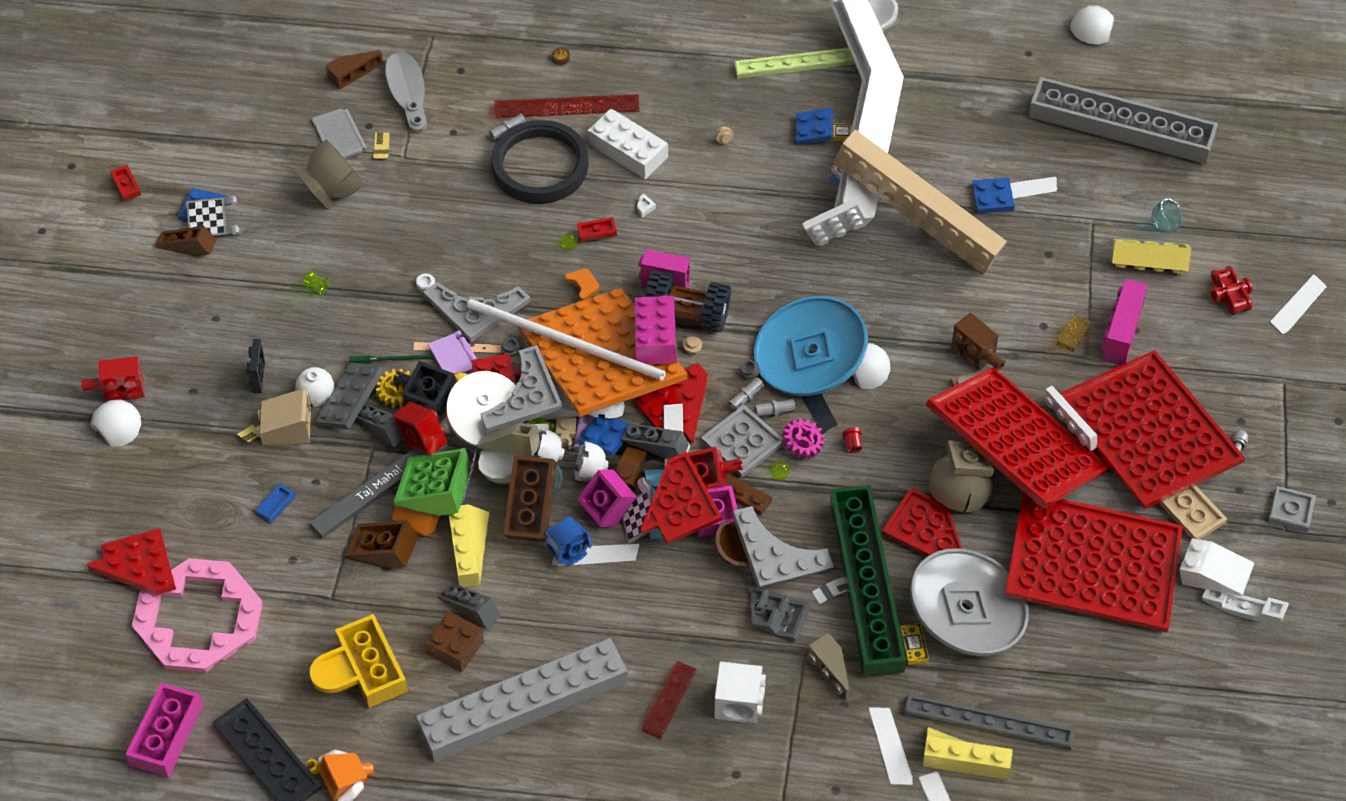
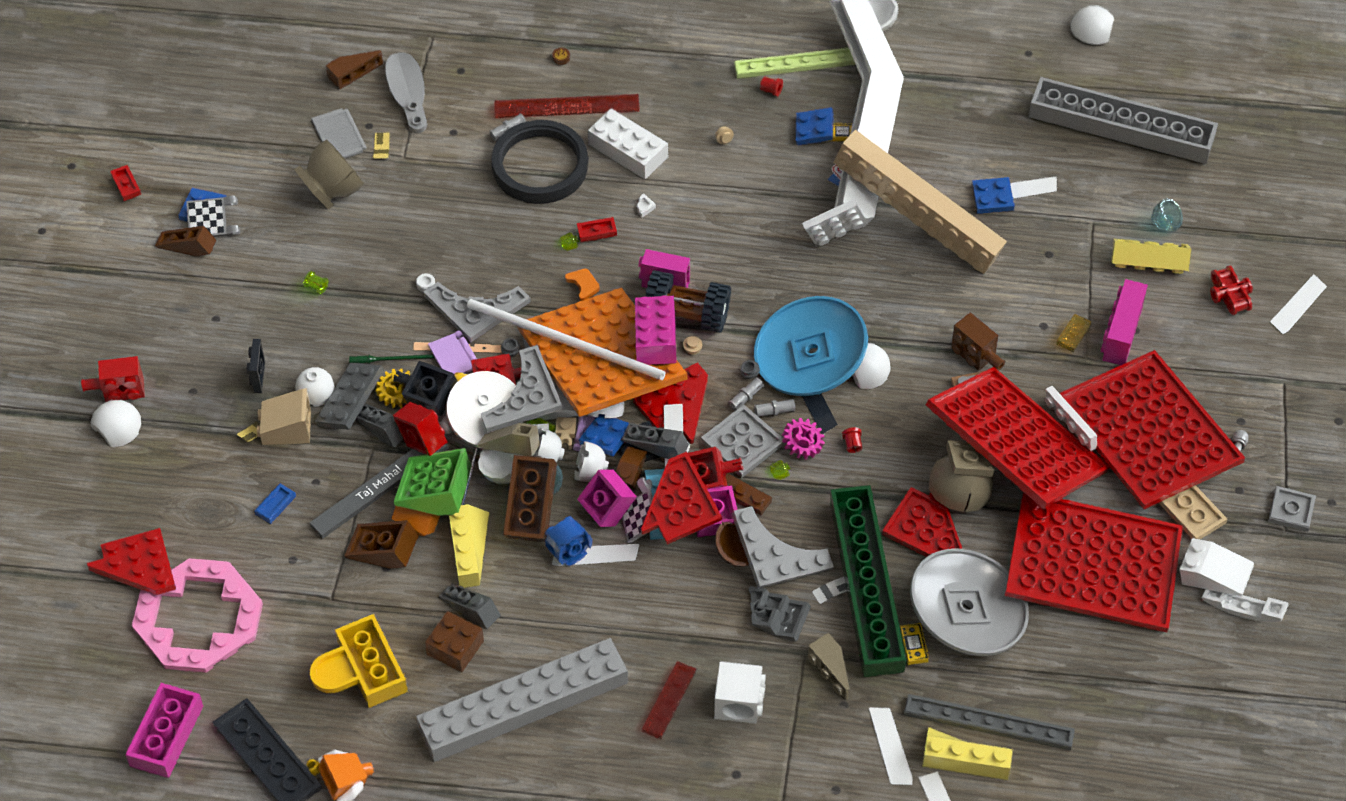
none -> red bush [760,76,783,97]

